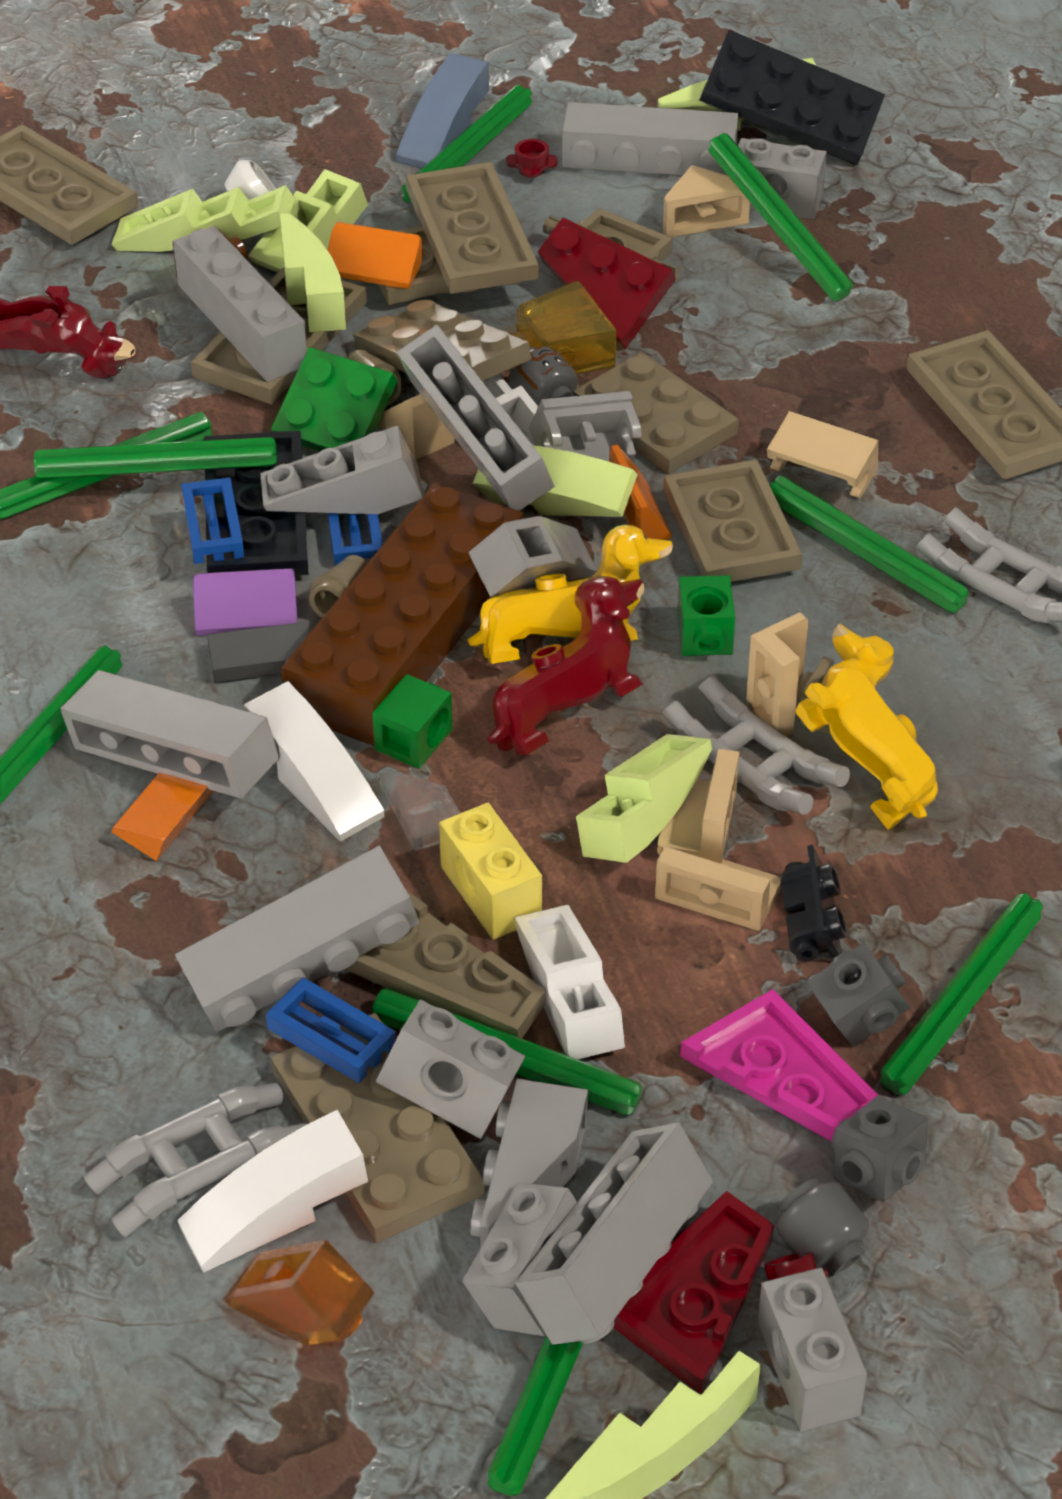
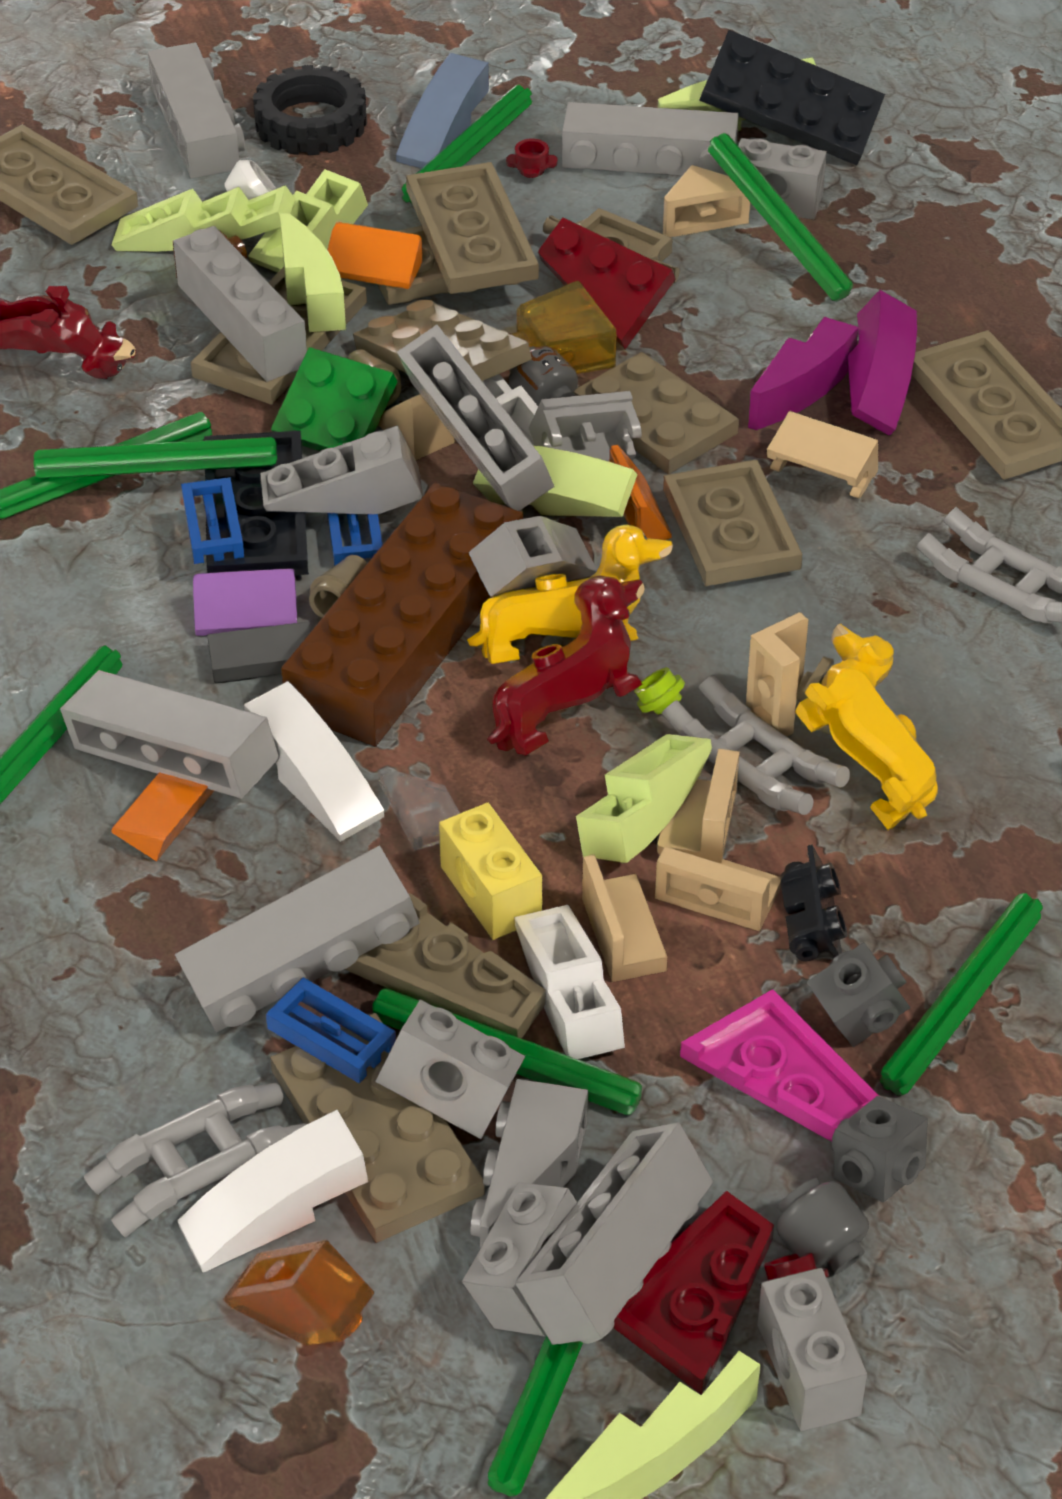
green brick [372,674,453,769] -> none
green brick [677,575,735,656] -> none
green axle [769,476,969,613] -> none
none -> light grey brick [147,42,245,179]
none -> black tyre [253,65,367,155]
none -> tan panel [582,855,667,982]
none -> lime plate [634,667,685,715]
none -> magenta slope [748,317,858,430]
none -> magenta slope [848,290,917,436]

